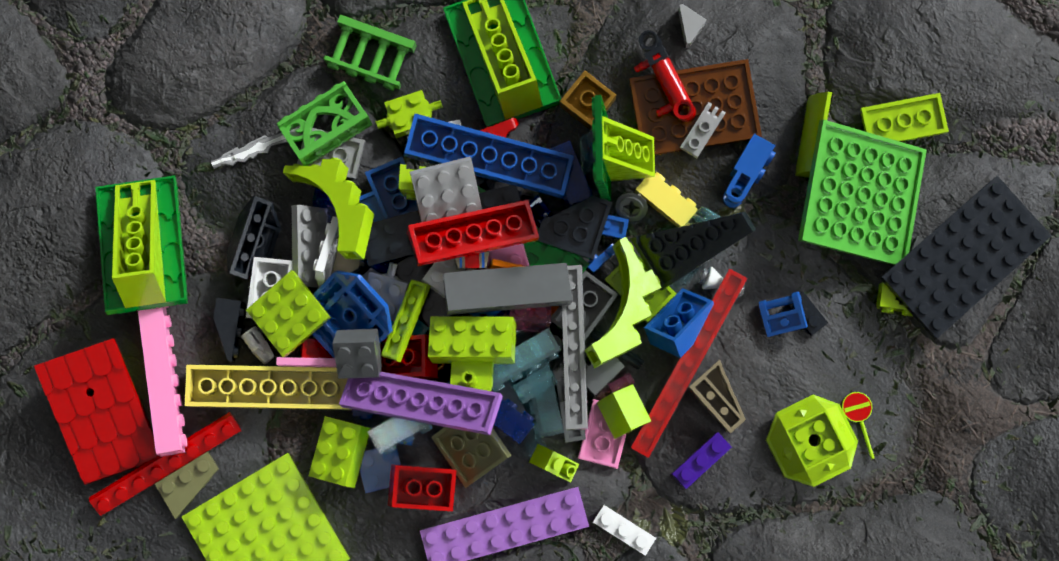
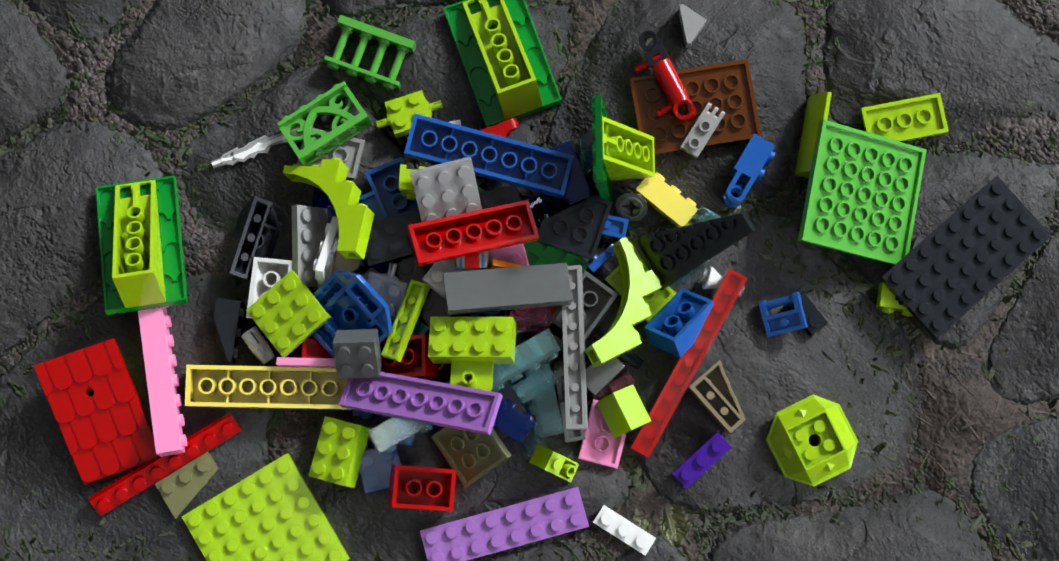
pearl gold brick [559,70,616,131] -> none
piece [842,392,874,459] -> none

